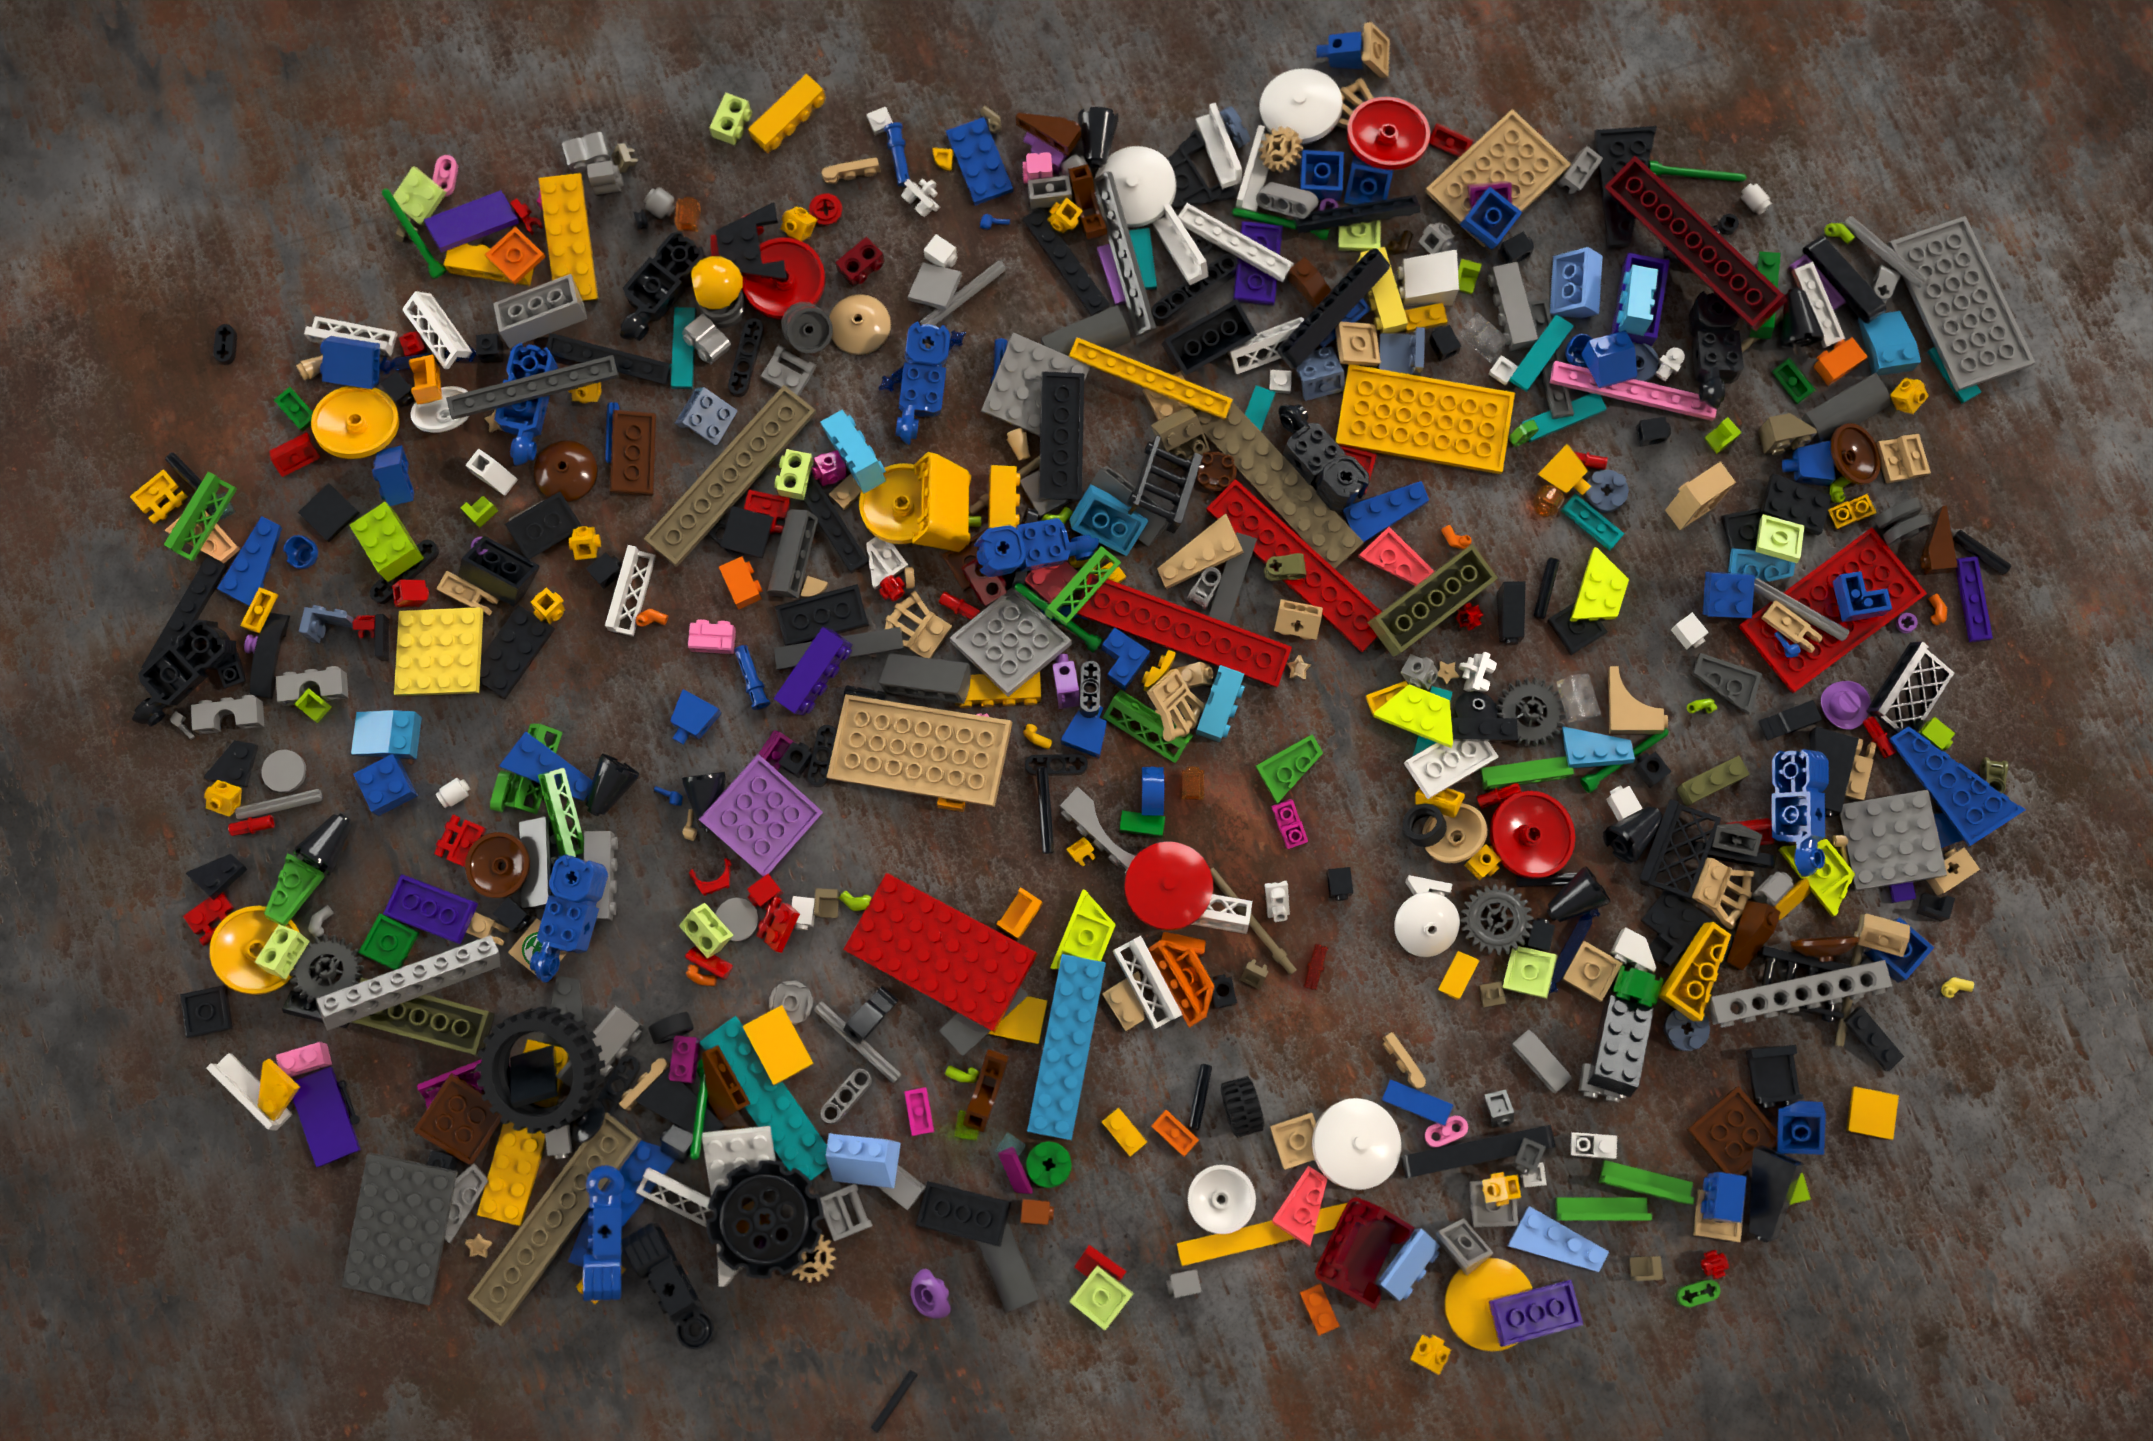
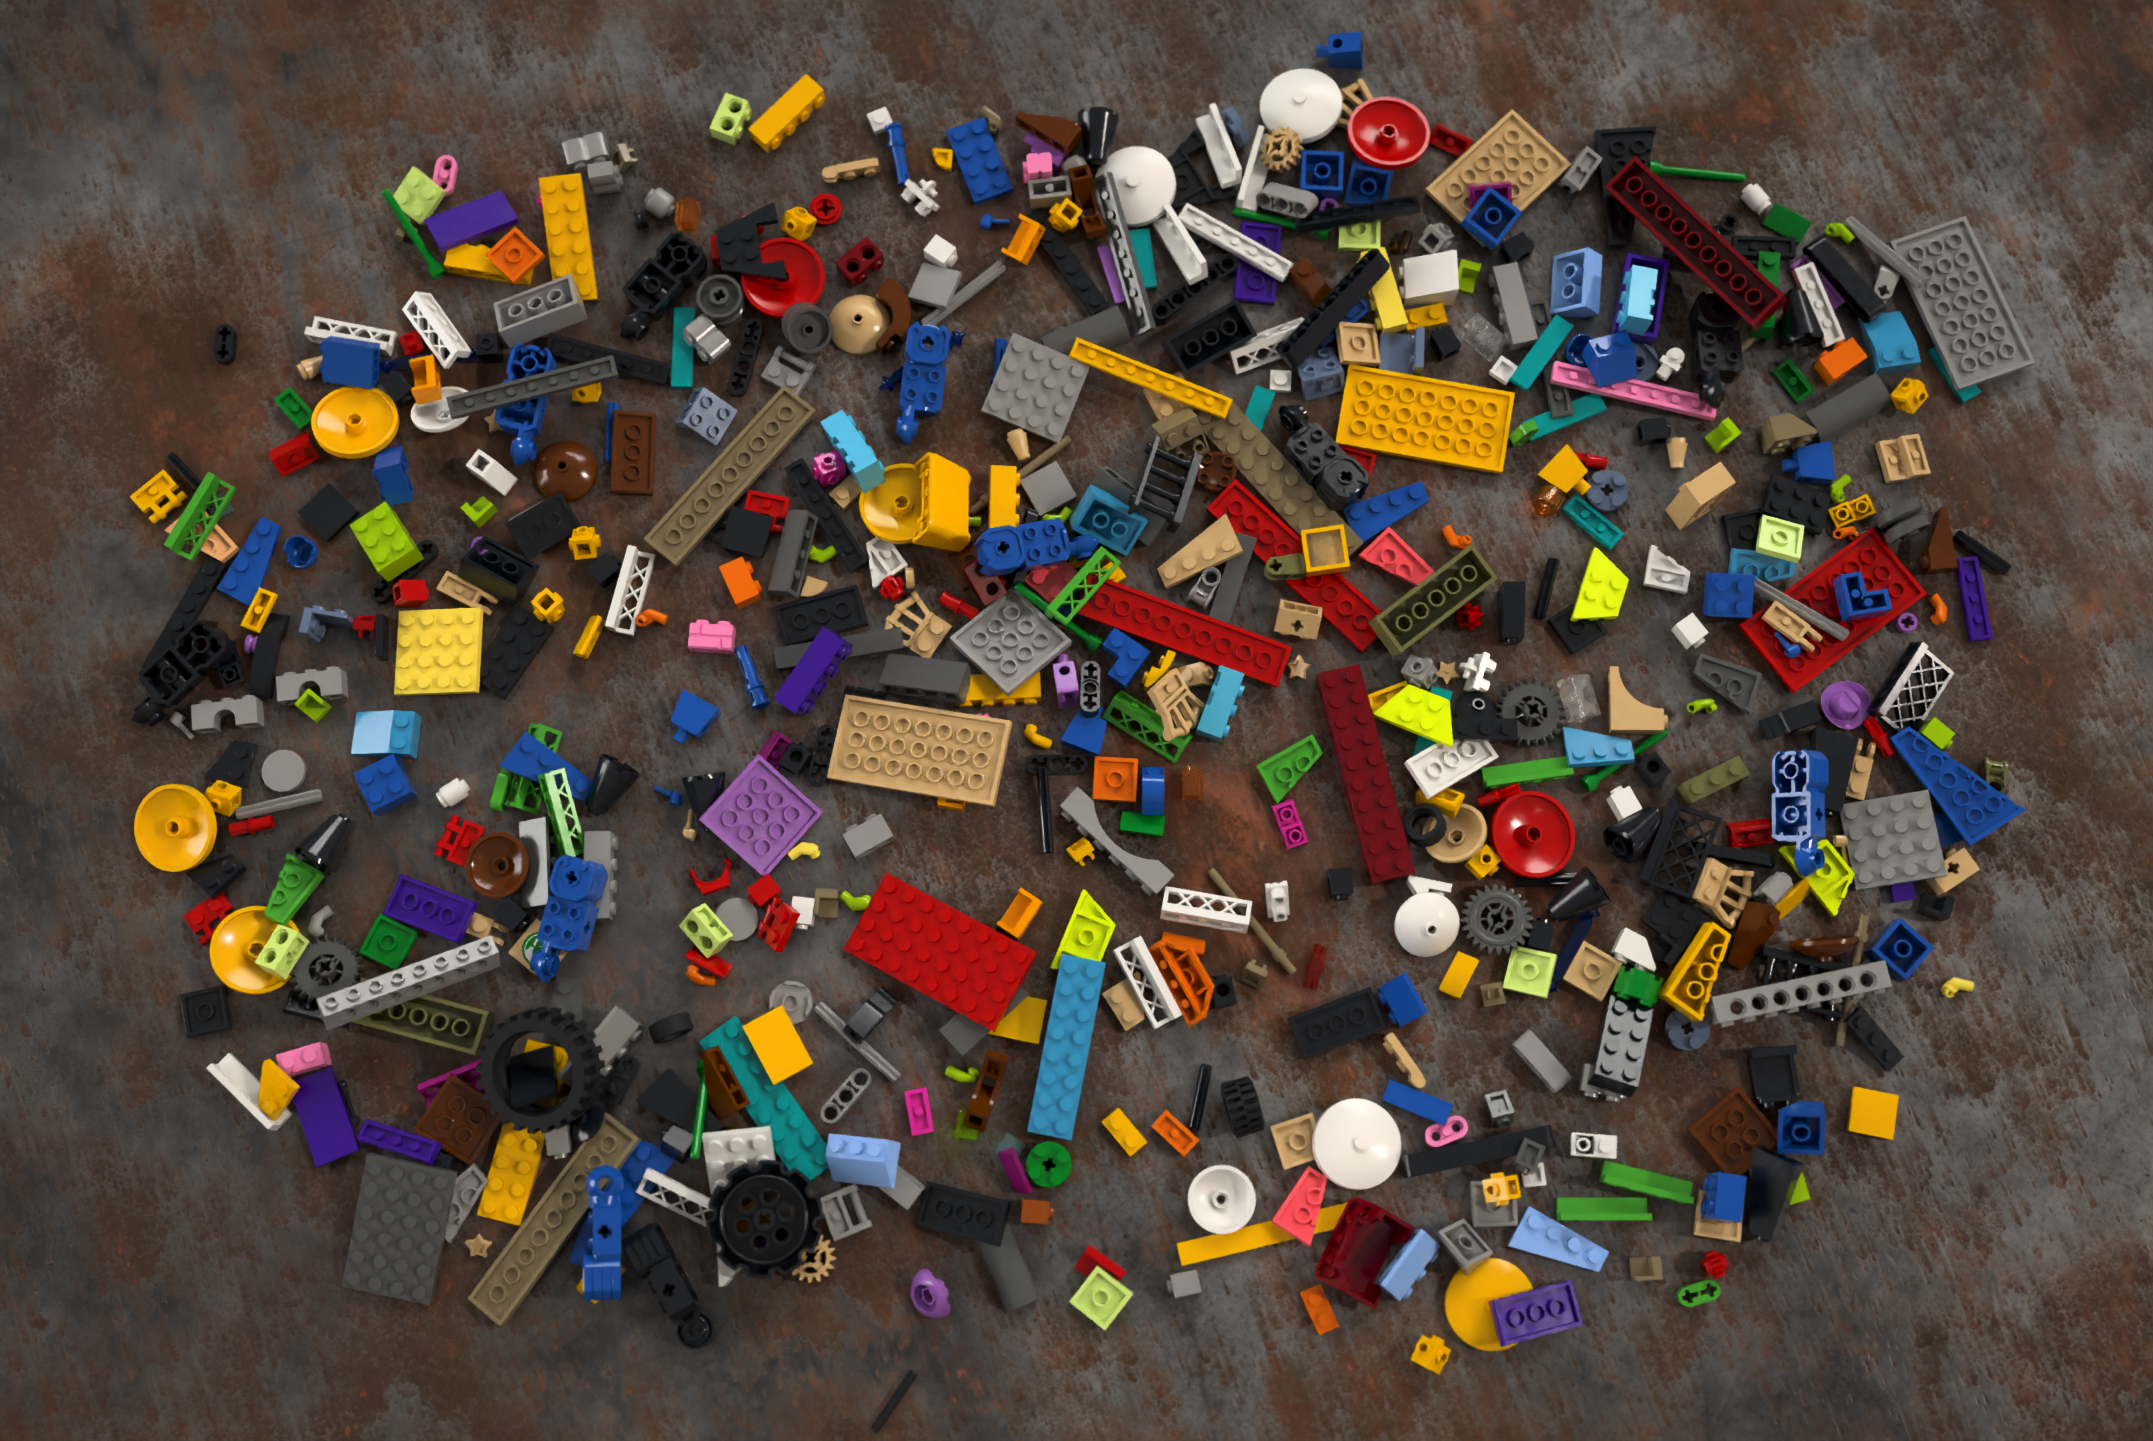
red plate [510,198,543,235] -> none
tan hinge [619,1058,670,1111] -> none
magenta bracket [669,1036,700,1084] -> none
yellow cylinder [691,256,743,309] -> none
yellowish green brick [775,449,813,500] -> none
black plate [1039,371,1084,501] -> none
red dish [1125,842,1213,930] -> none
tan plate [1361,22,1389,78] -> none
dark grey slope [1712,823,1762,856] -> none
reddish brown dish [1831,423,1881,485] -> none
tan panel [1858,914,1910,957] -> none
none -> yellow dish [134,784,217,872]
none -> dark purple tile [356,1119,442,1166]
none -> yellow slope [573,615,605,660]
none -> light yellow arm [787,842,820,861]
none -> lime arm [808,545,838,563]
none -> light grey brick [842,813,895,860]
none -> reddish brown arch [875,278,912,356]
none -> light orange panel [1001,214,1046,266]
none -> orange plate [1092,756,1138,803]
none -> black plate [1287,987,1387,1060]
none -> piece [1301,524,1350,577]
none -> dark red brick [1315,664,1416,886]
none -> blue slope [1377,972,1428,1028]
none -> white wing [1643,545,1690,594]
none -> tan cone [1666,437,1688,469]
none -> black plate [1731,236,1796,260]
none -> green slope [1762,203,1812,245]
none -> orange arm [1833,526,1860,541]

